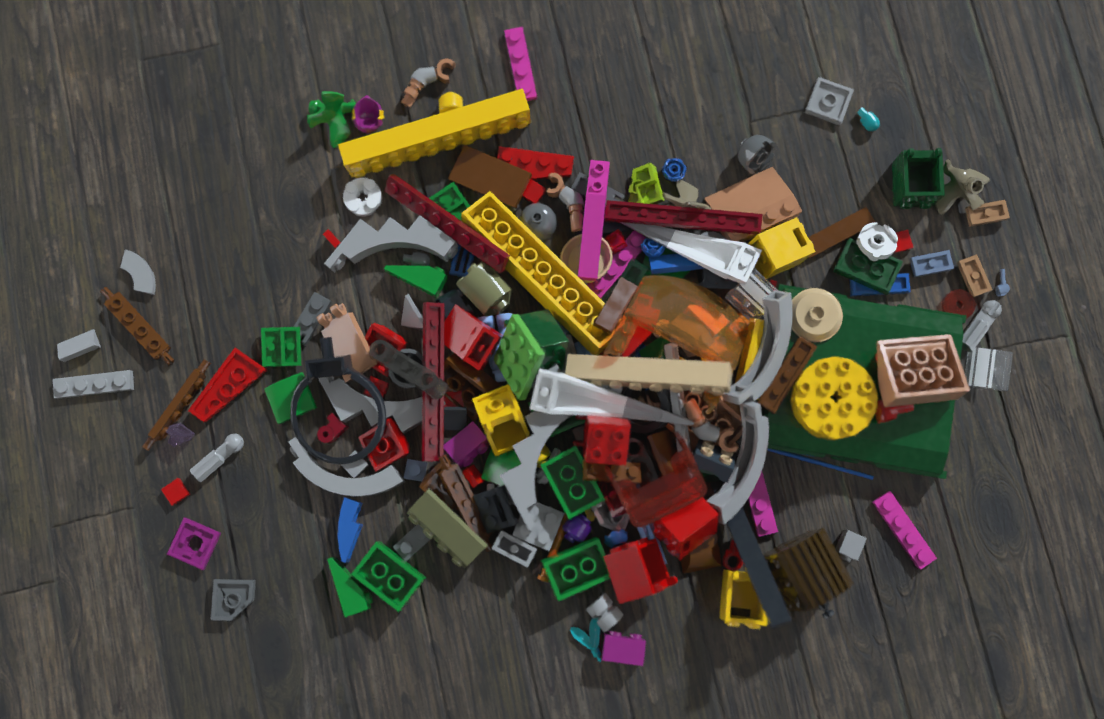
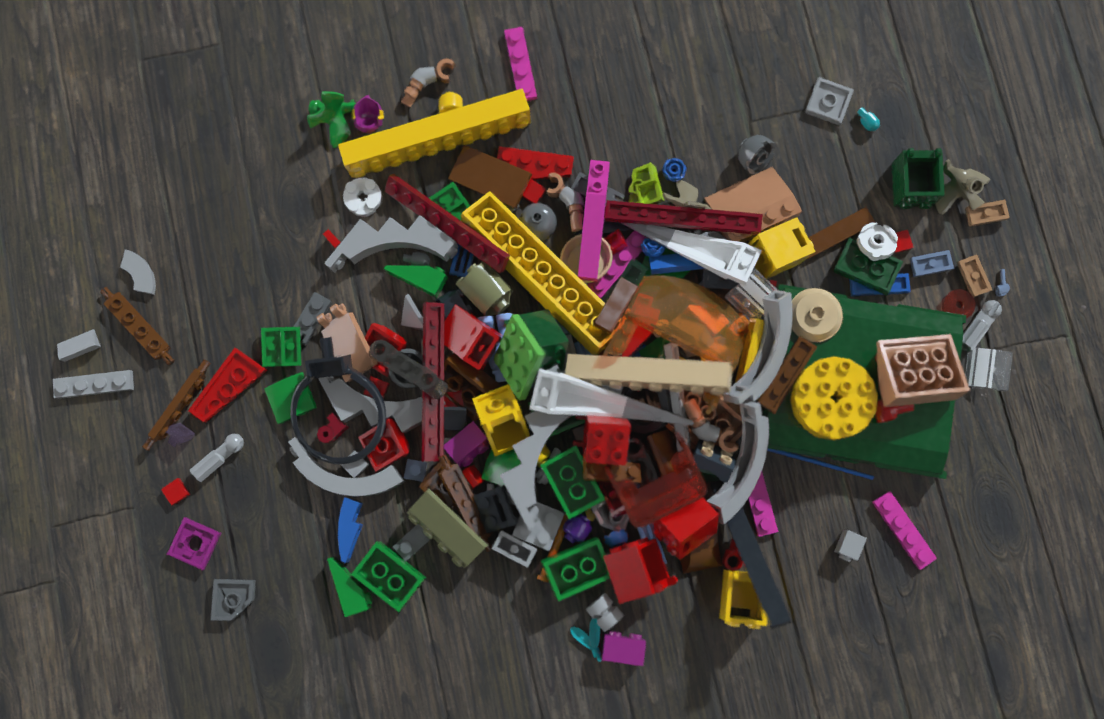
dark brown piece [763,528,854,619] -> none

